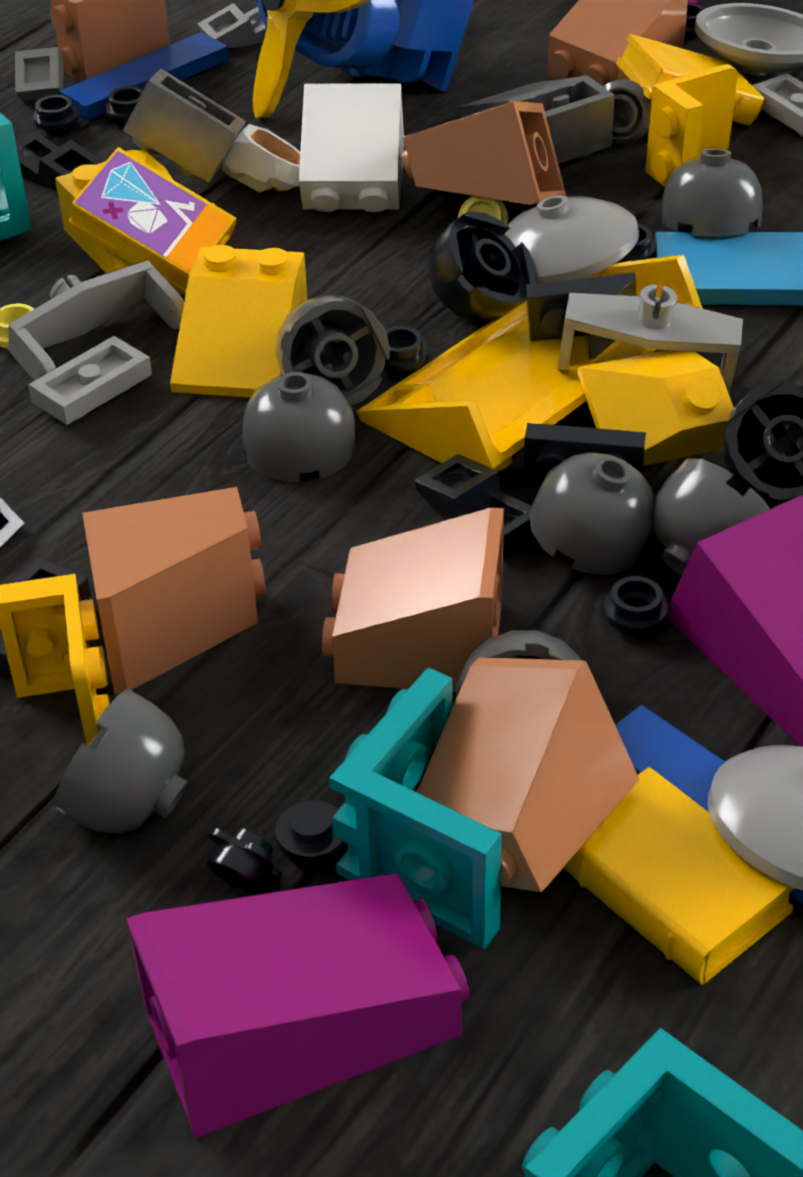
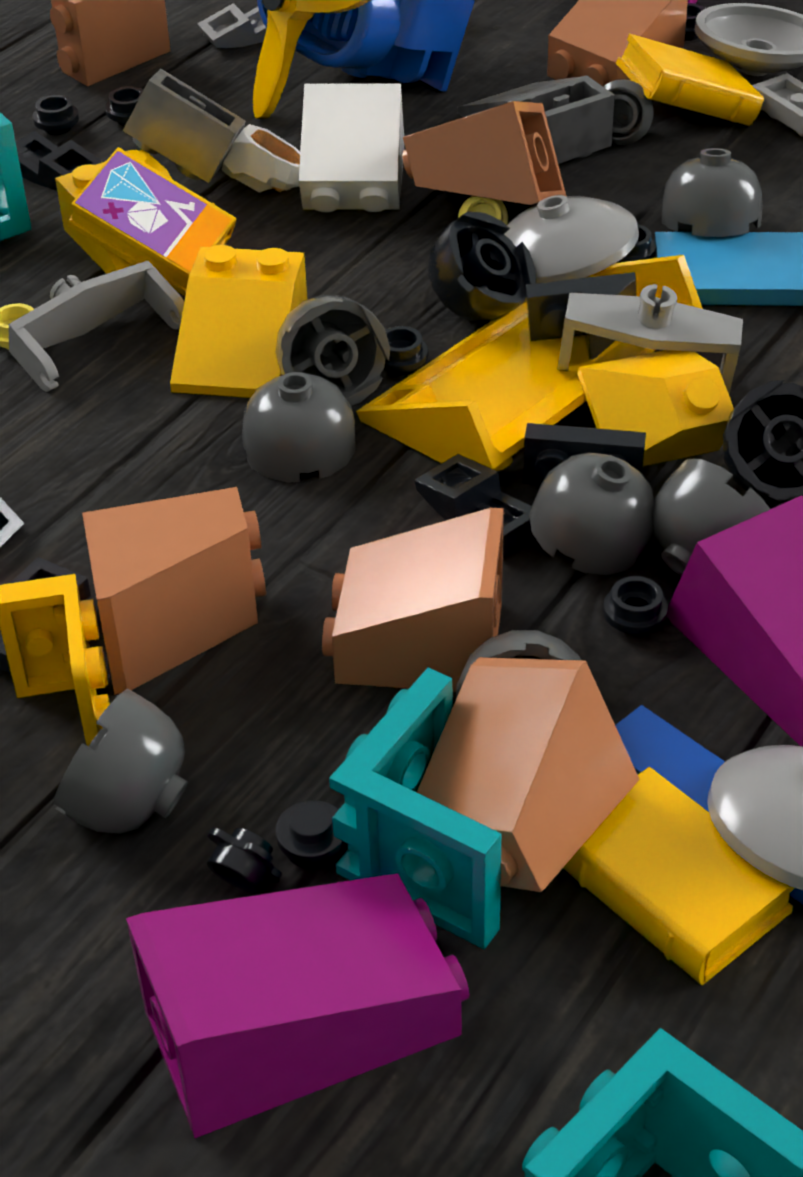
light grey plate [15,47,64,100] -> none
light grey plate [28,336,152,425] -> none
blue tile [60,32,229,121] -> none
yellow bracket [645,64,738,187] -> none

